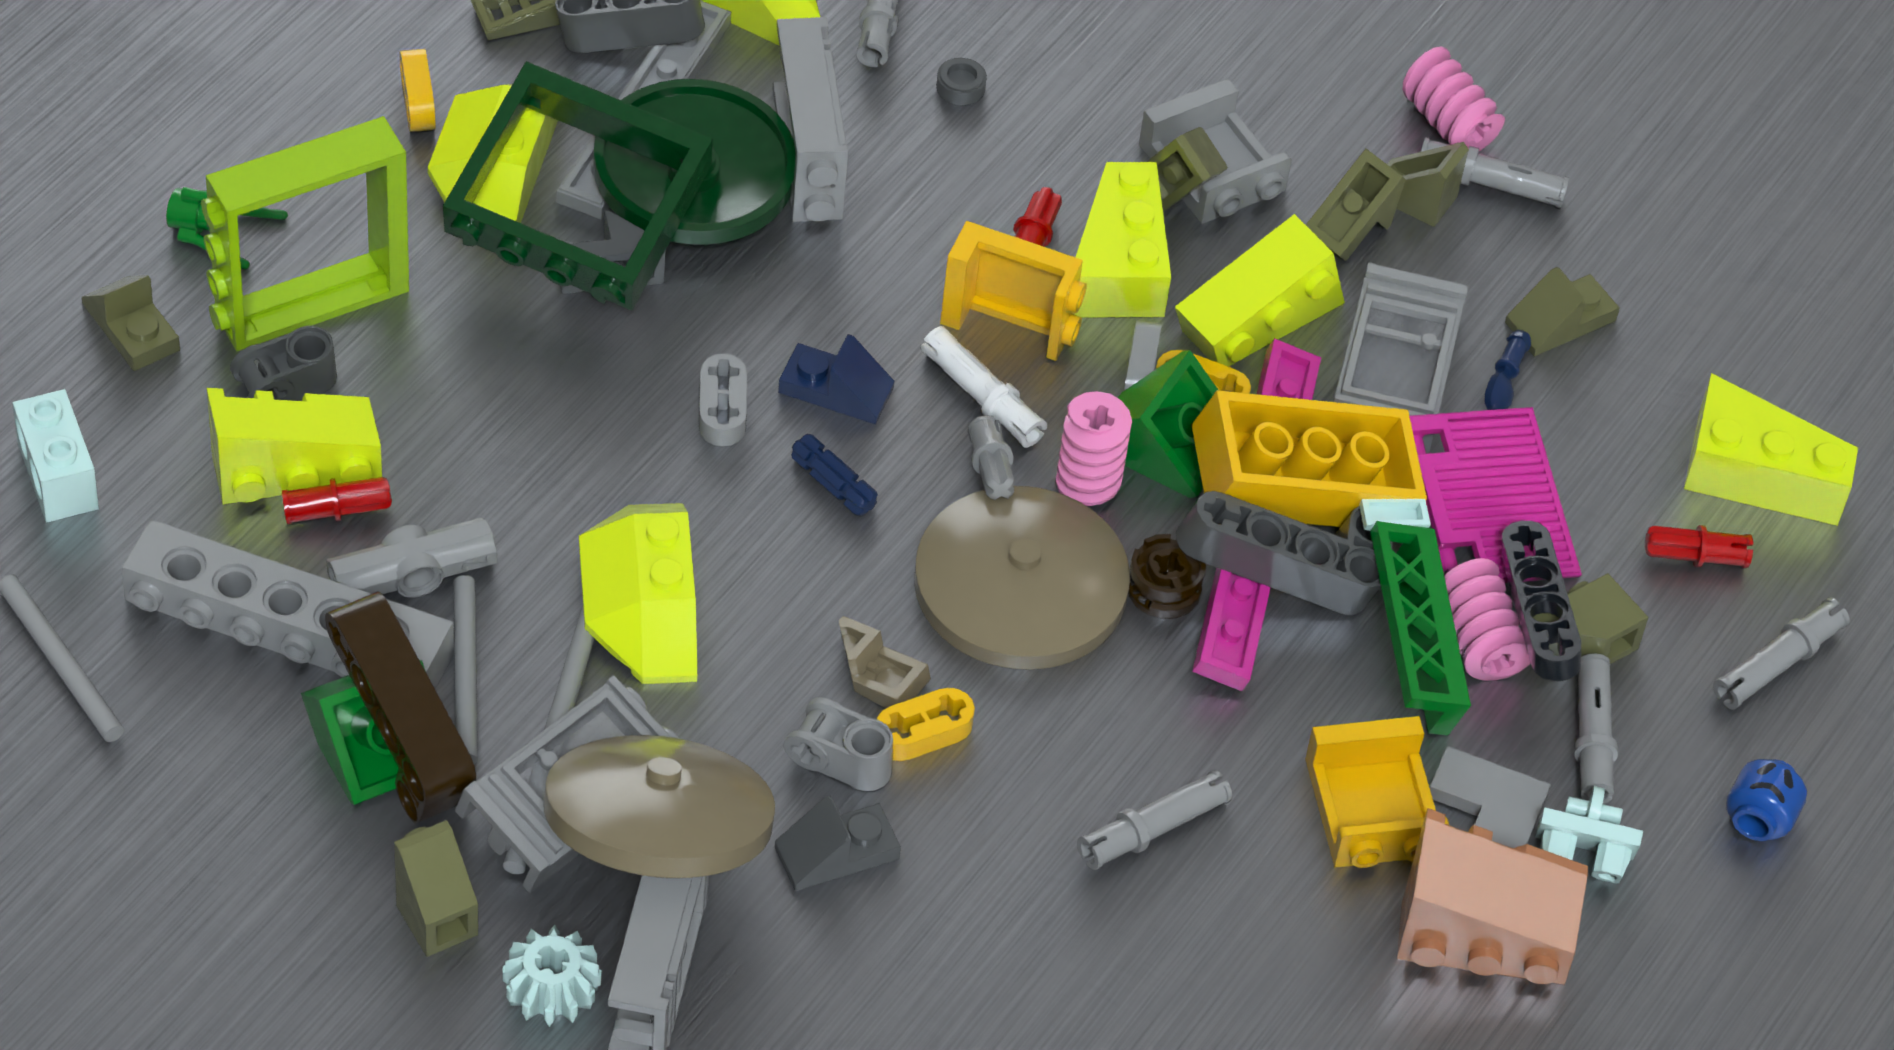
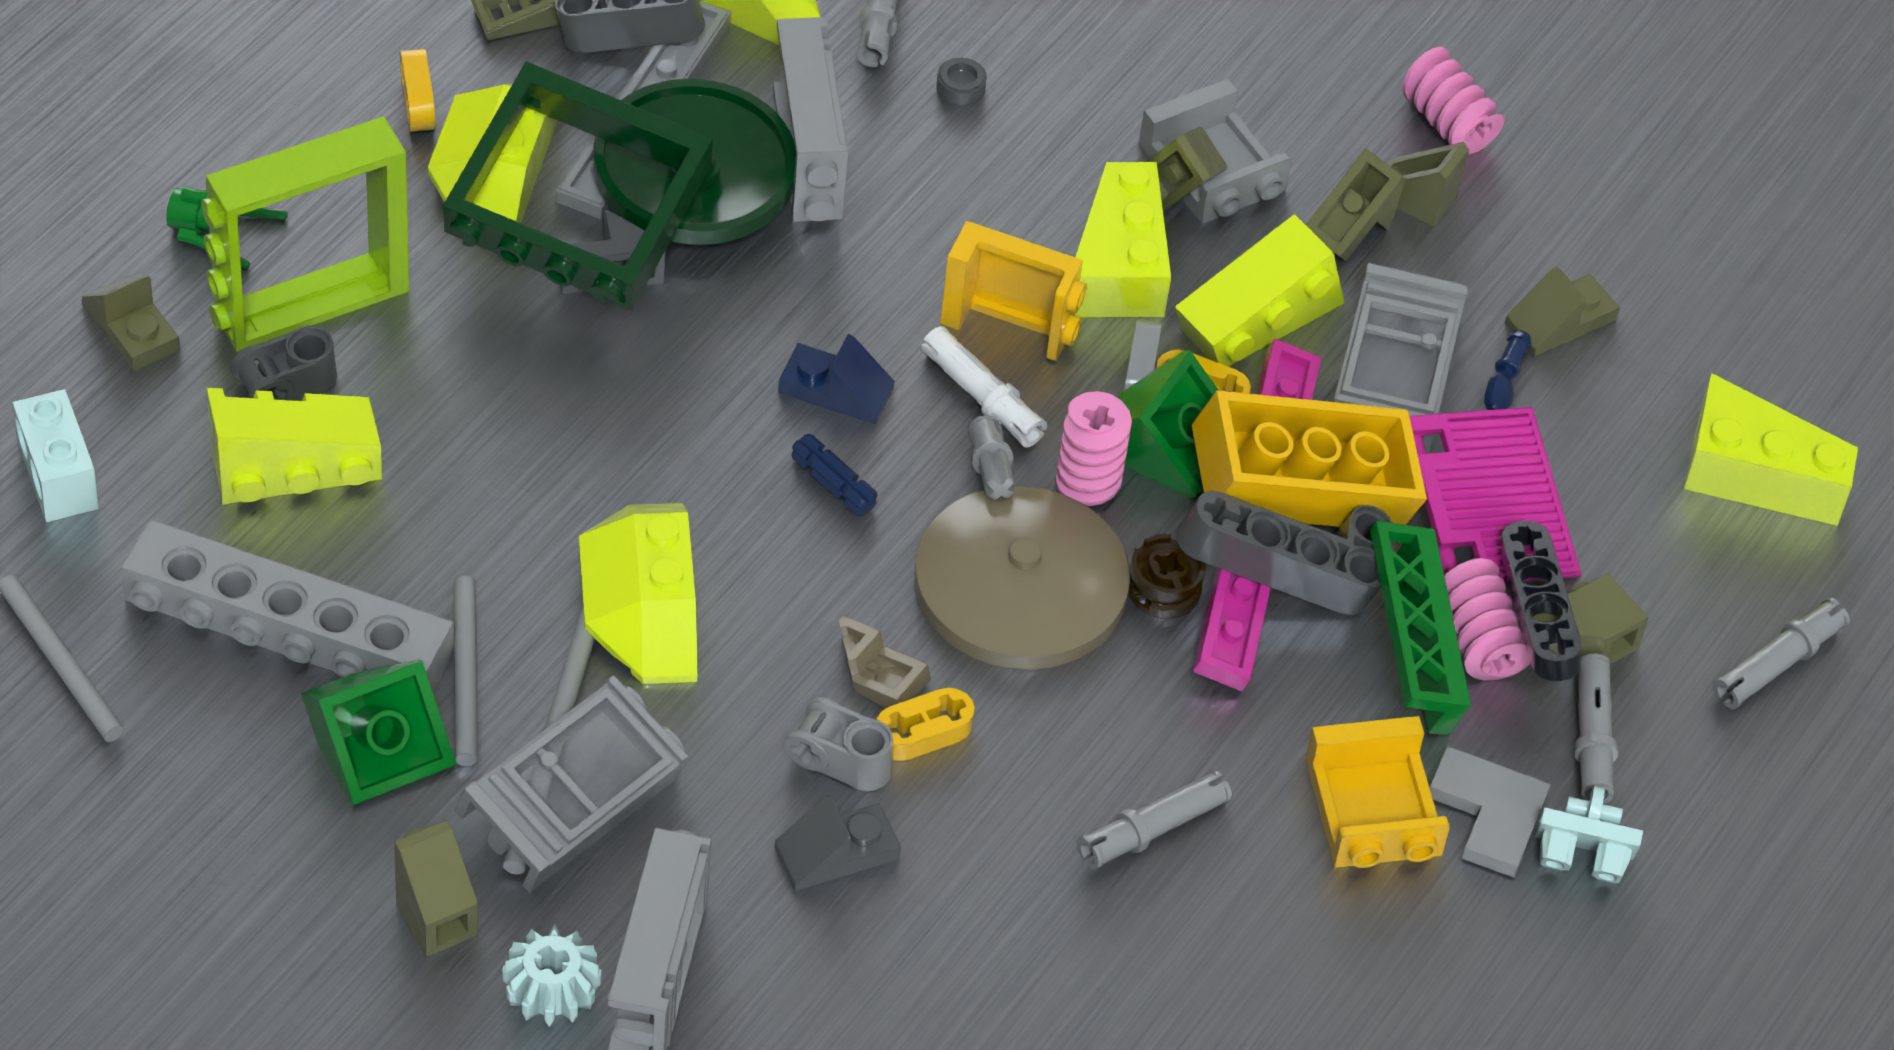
red axle [282,477,392,525] -> none
dark brown beam [325,591,476,824] -> none
light grey piece [326,517,497,598] -> none
dark tan dish [543,735,775,878] -> none
light grey beam [699,353,747,447] -> none
red axle [1013,187,1062,247] -> none
light aqua piece [1359,499,1431,531] -> none
wedge [1397,808,1588,985] -> none
light grey pin [1421,137,1570,209] -> none
red axle [1645,525,1753,568] -> none
blue head [1726,759,1807,841] -> none

